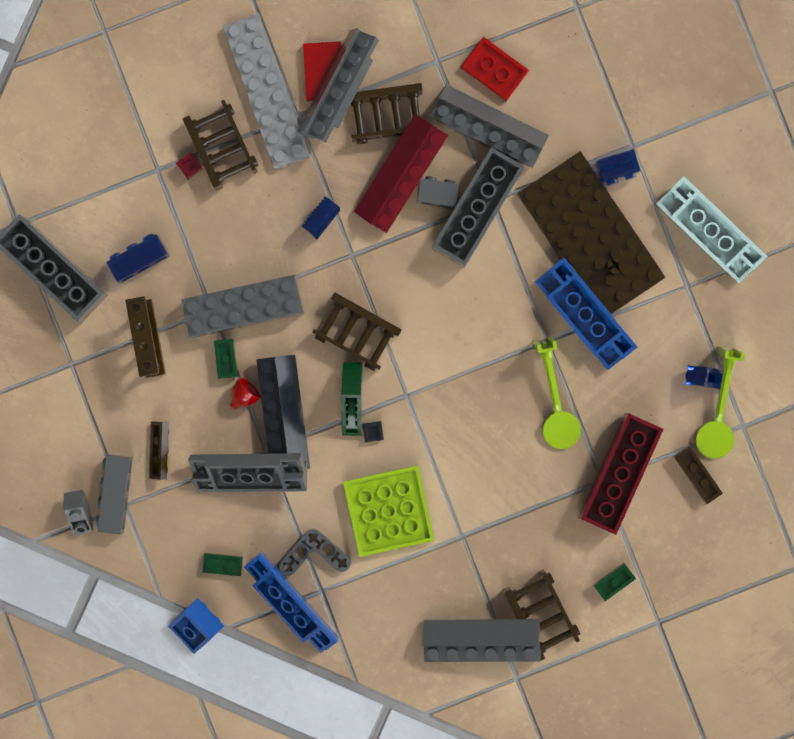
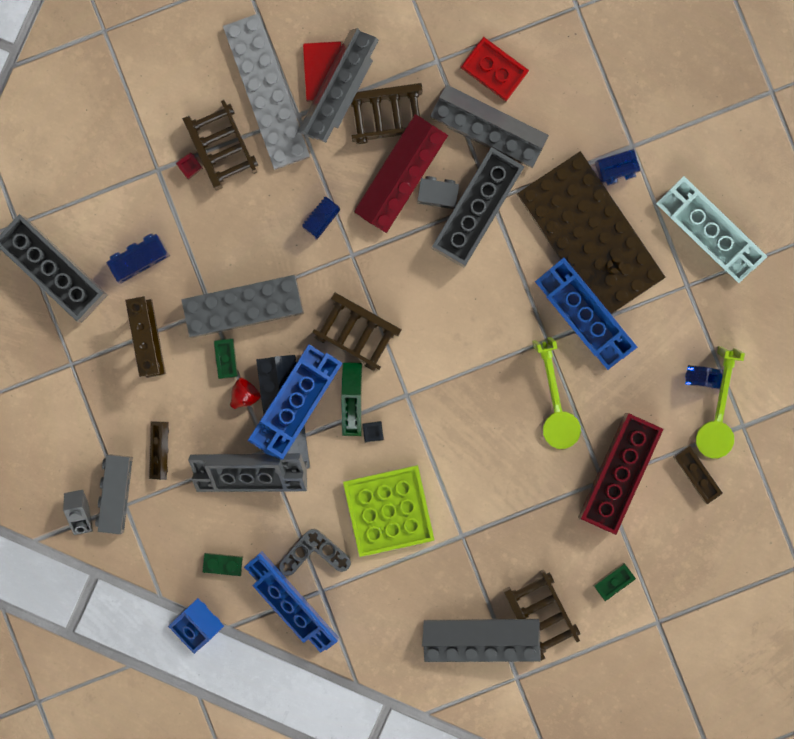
none -> blue slope [247,344,343,460]

